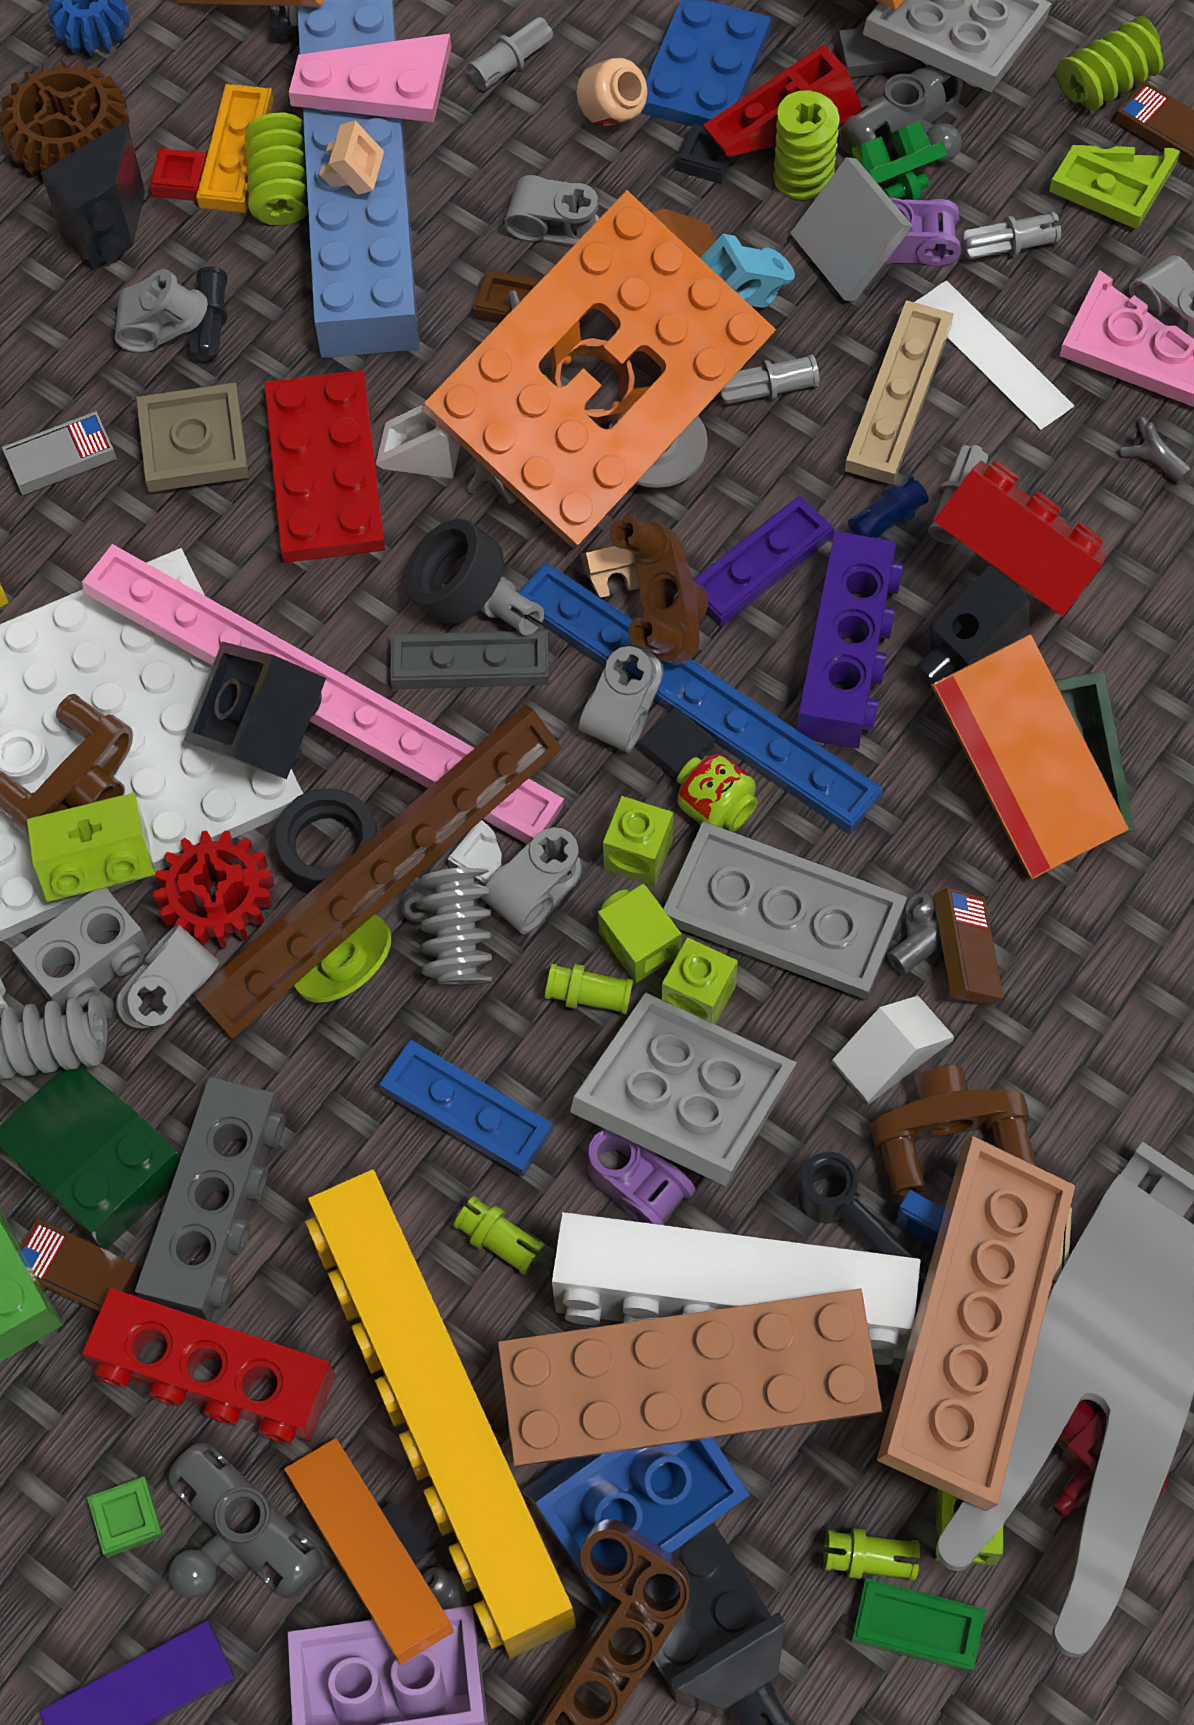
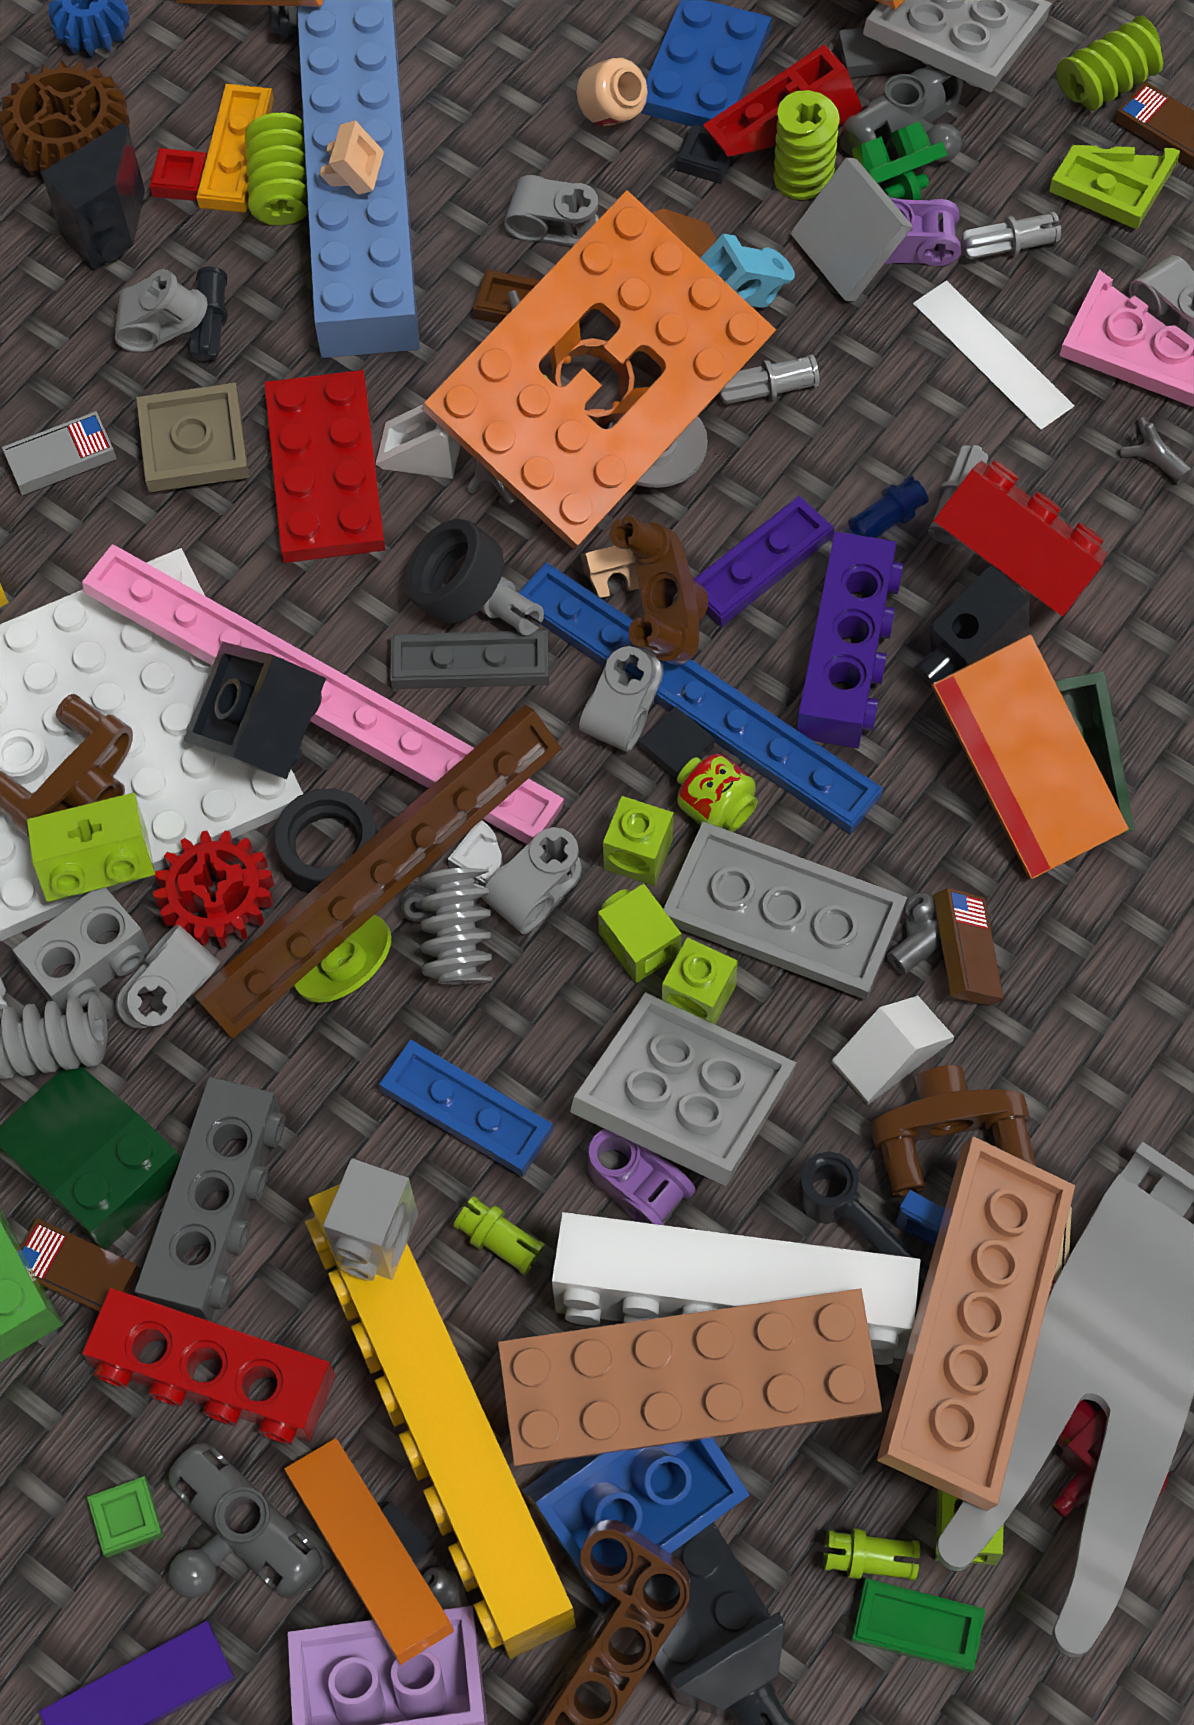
bright pink wing [289,33,451,122] -> none
light grey axle [467,17,553,91] -> none
lime pin [545,964,633,1015] -> none
tan plate [845,300,954,485] -> none
none -> light grey brick [323,1158,419,1281]

